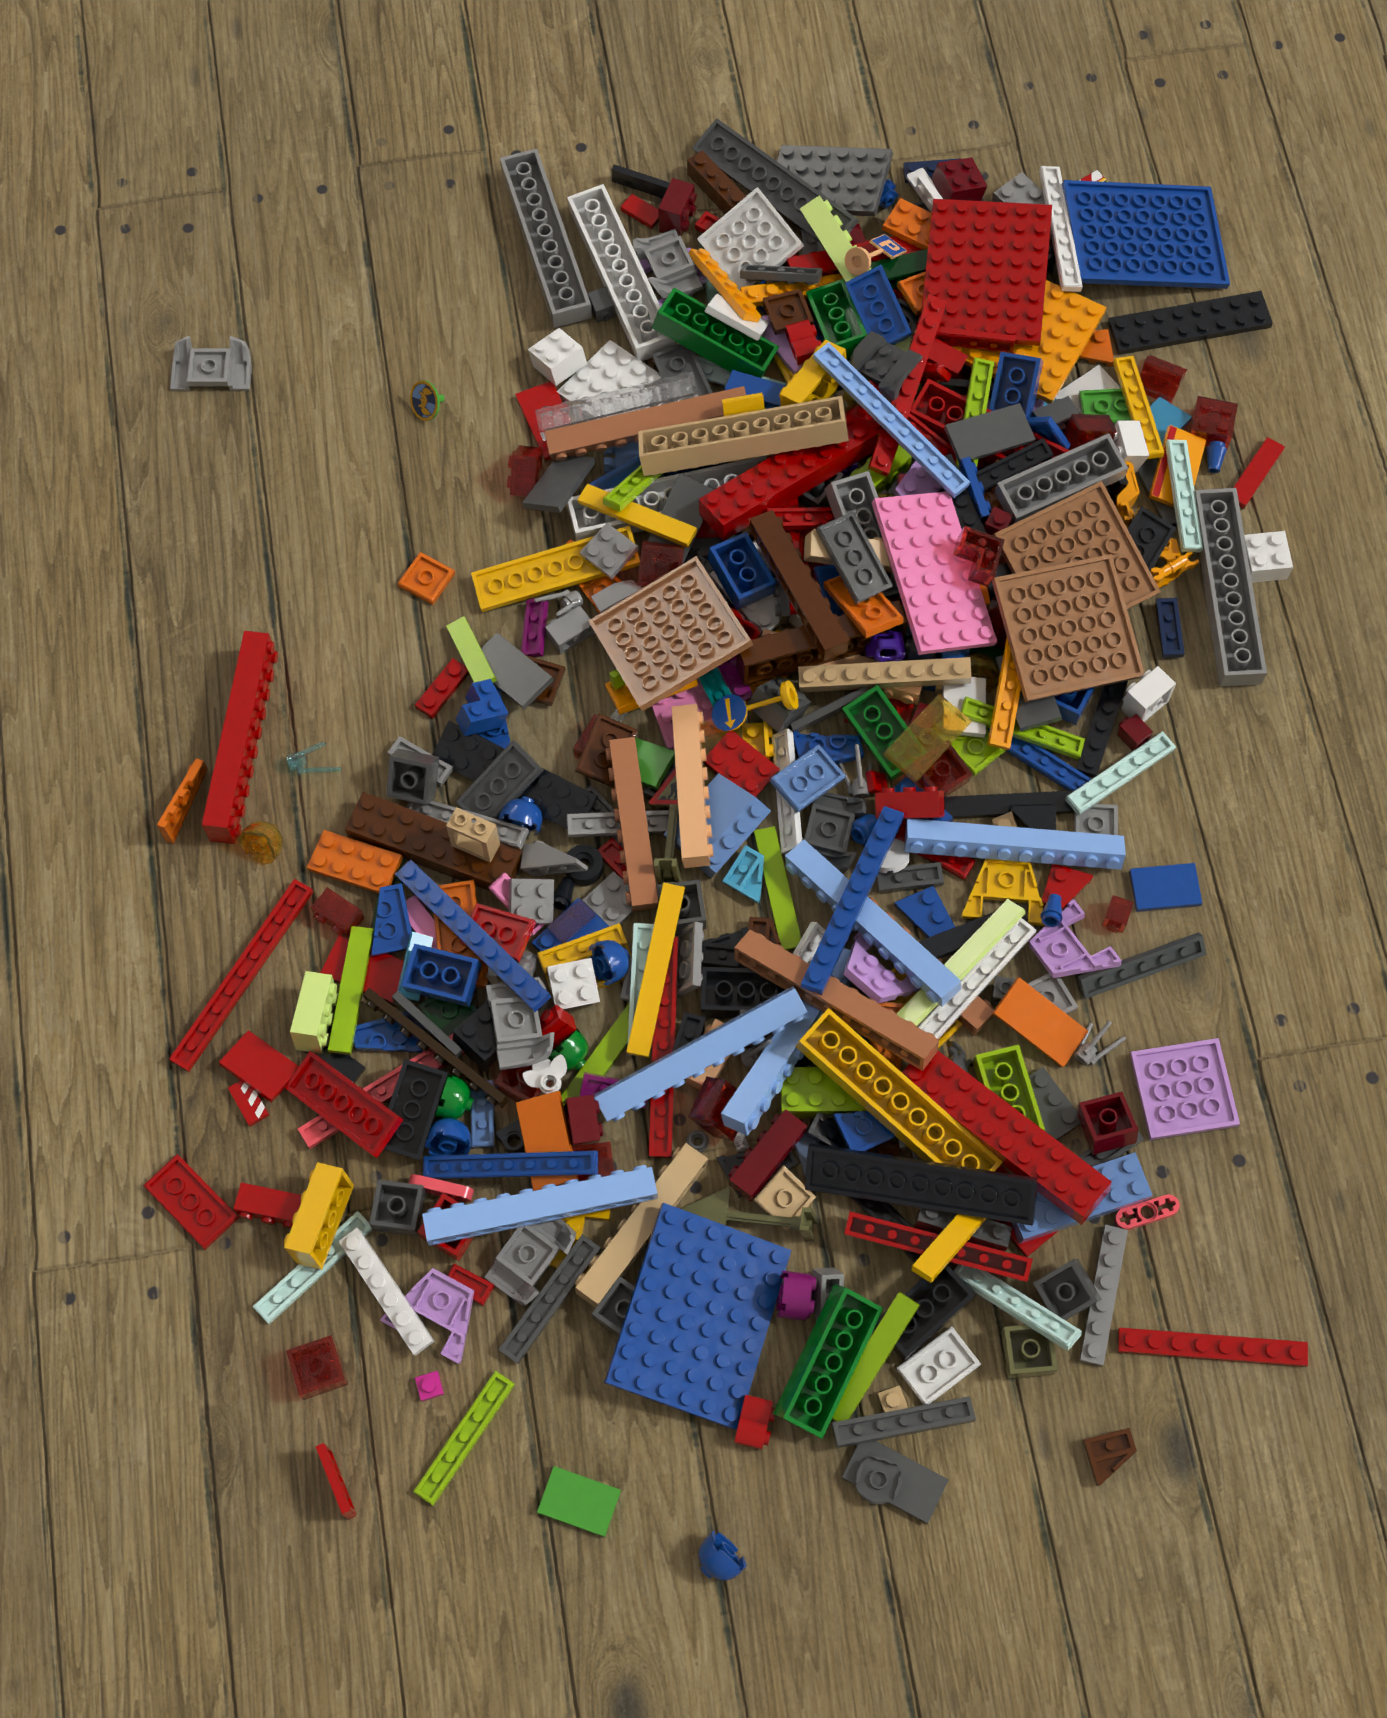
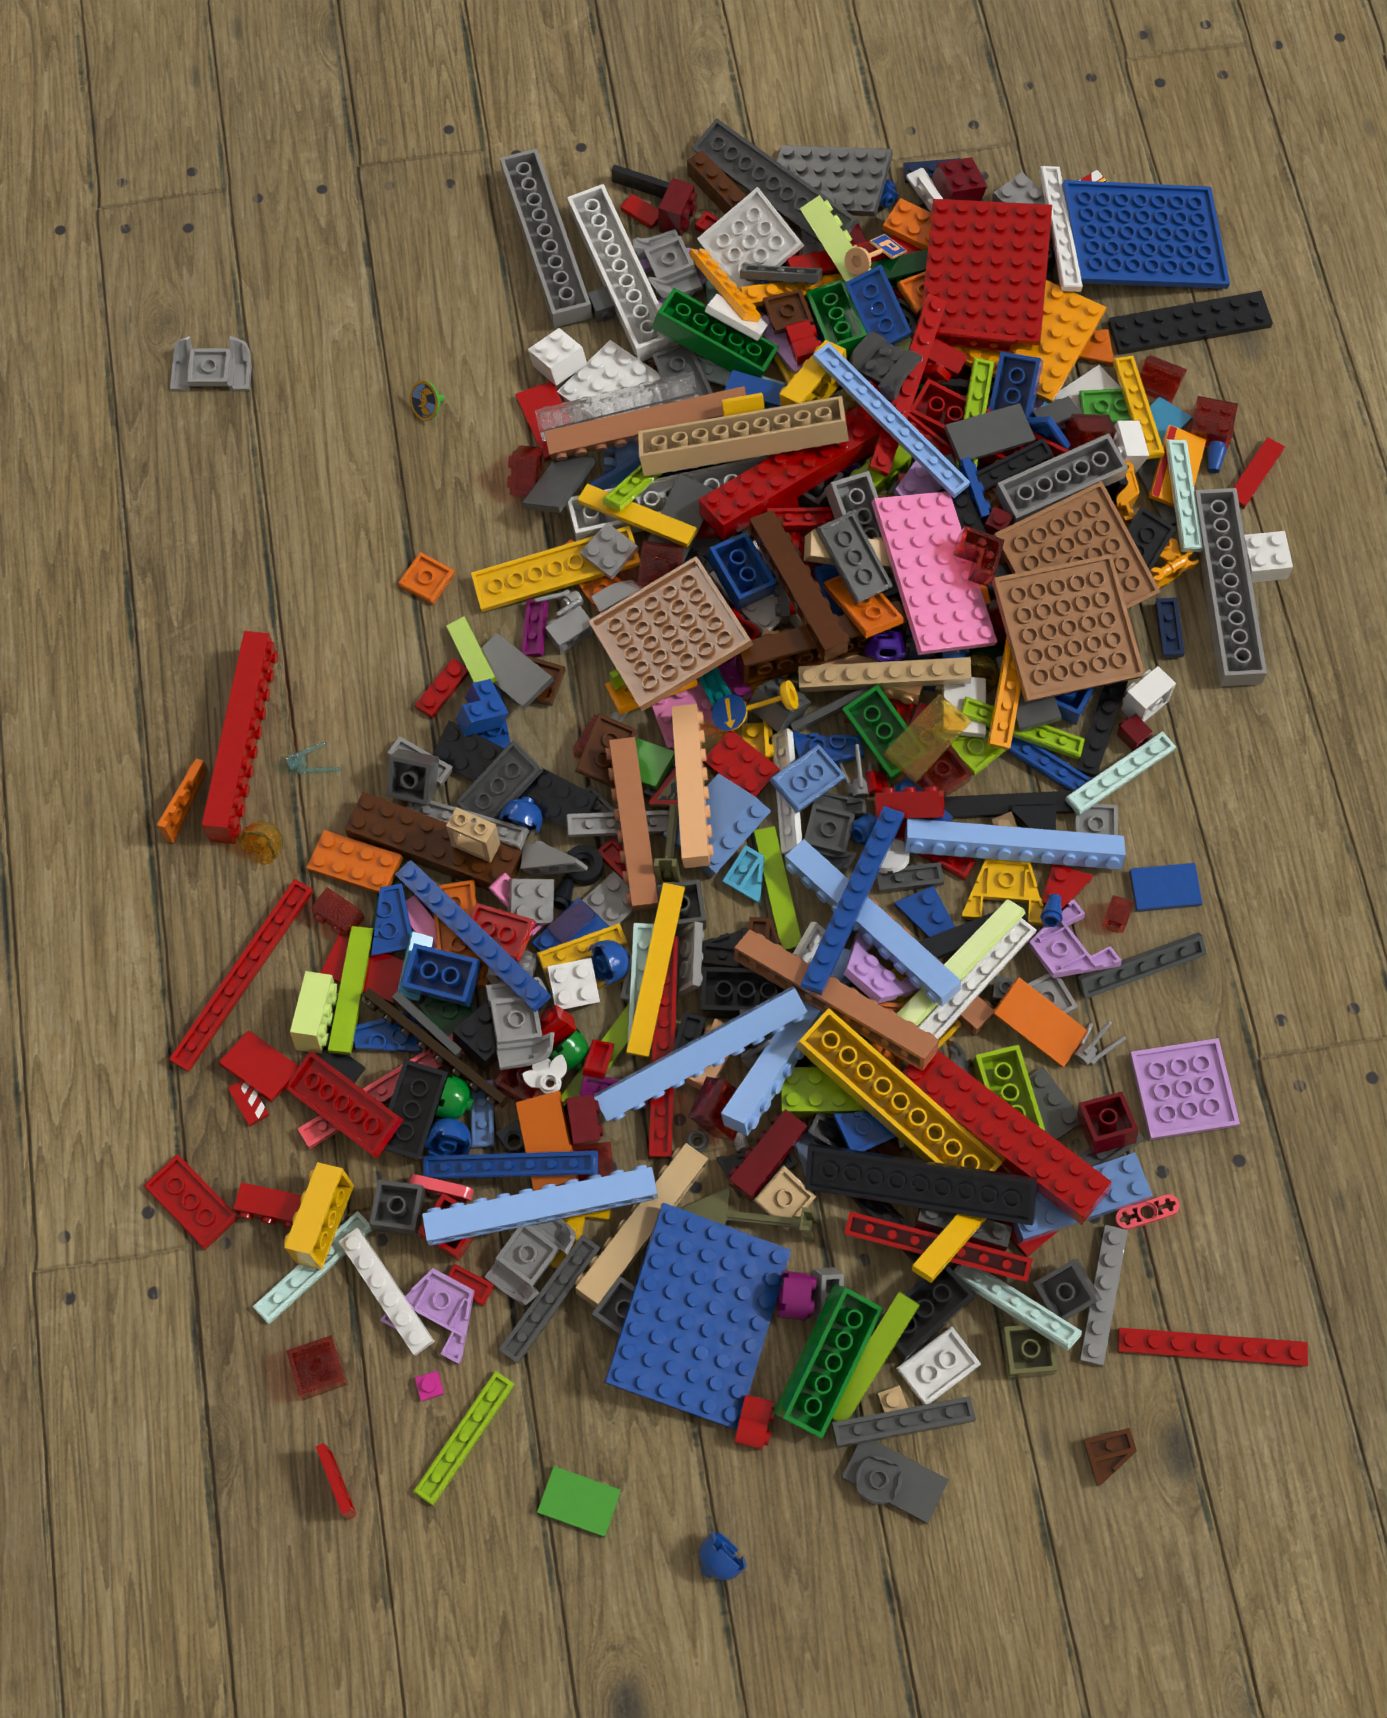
none -> red tile [582,1039,614,1079]

